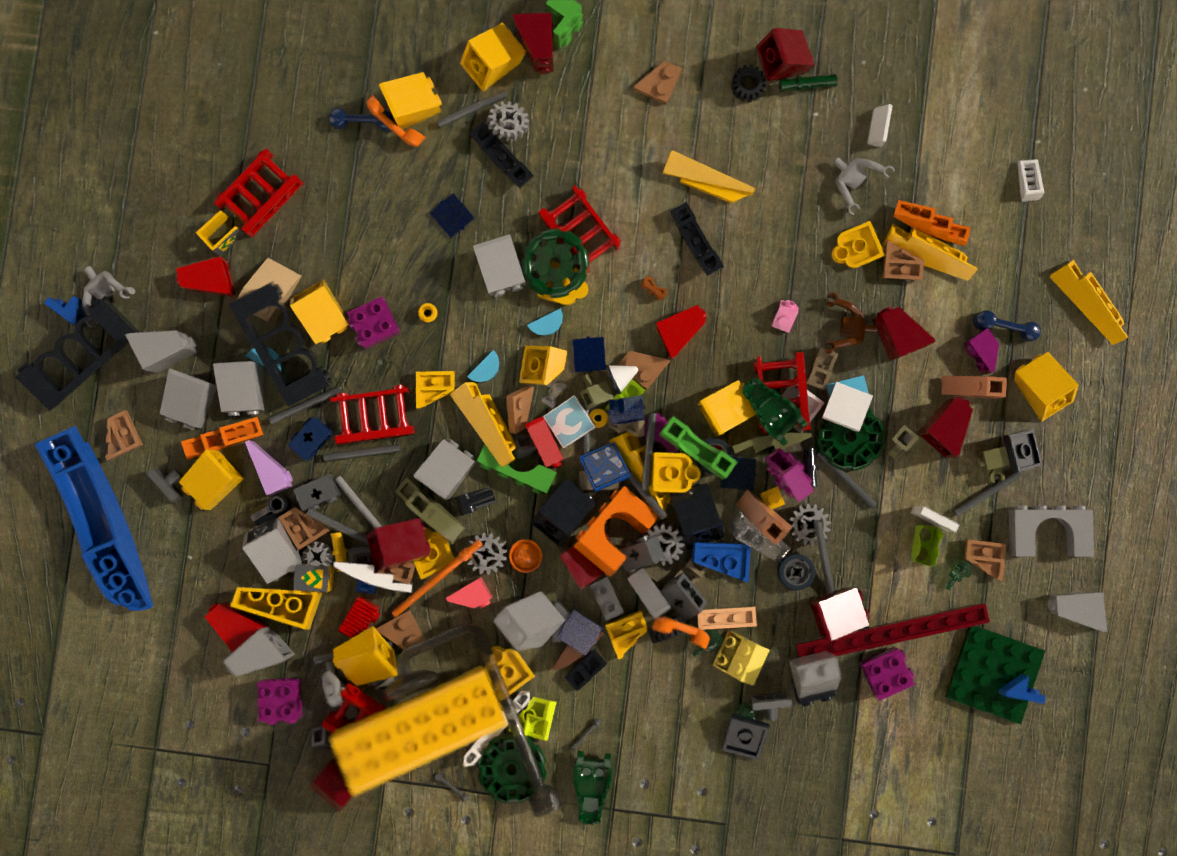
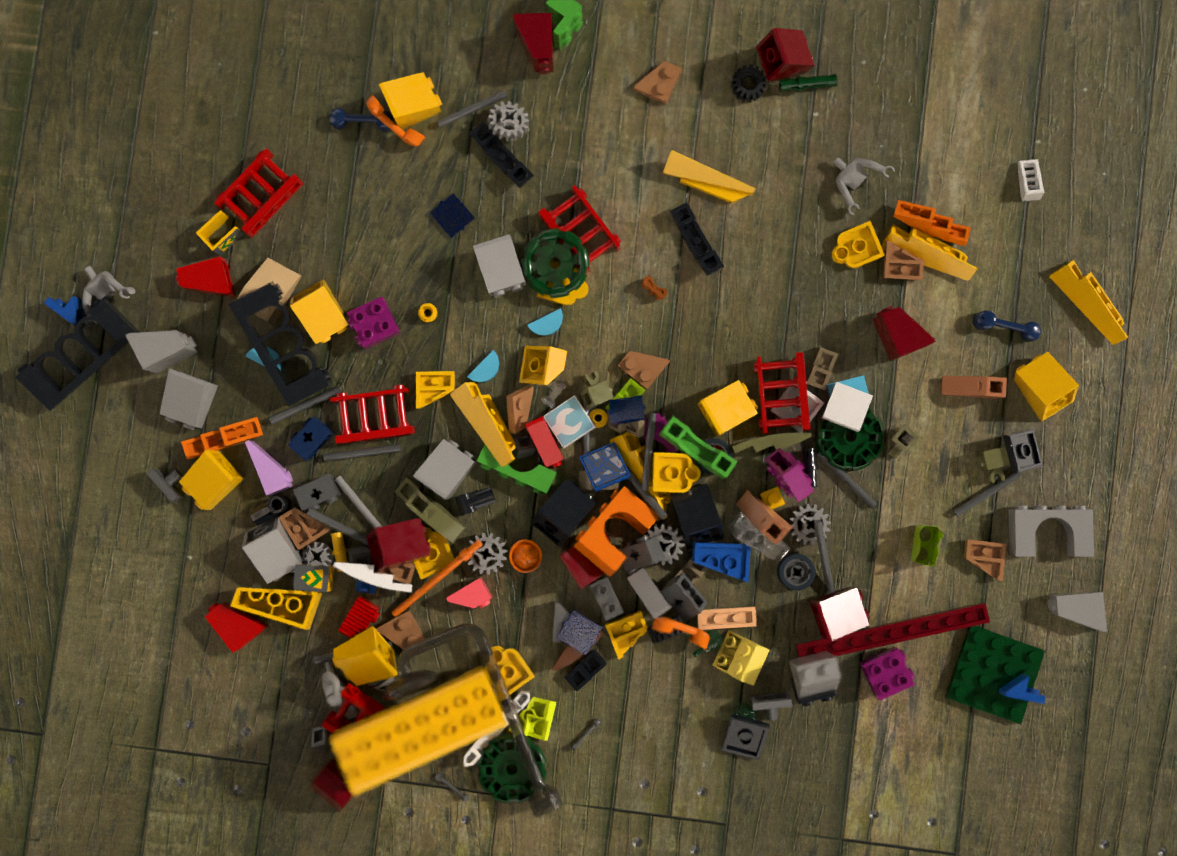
blue slope [35,426,153,611] -> none
medium nougat wing [105,410,143,461] -> none
light grey slope [213,361,265,416] -> none
light grey slope [223,626,295,676] -> none
magenta brick [257,678,303,725] -> none
yellow slope [460,23,526,91] -> none
light grey slope [494,591,565,651] -> none
clear blue piece [573,336,606,373] -> none
dark green animal [573,751,612,825] -> none
white hat [605,365,638,395] -> none
red slope [655,305,707,360] -> none
piece [720,457,757,491] -> none
dark green animal [742,377,808,446] -> none
bright pink bracket [771,300,799,333] -> none
reddish brown piece [825,293,878,354] -> none
white slope [868,104,892,147] -> none
white tile [910,506,959,532] -> none
dark red slope [917,396,973,459] -> none
clear green piece [945,560,972,590] -> none
magenta slope [964,328,999,375] -> none

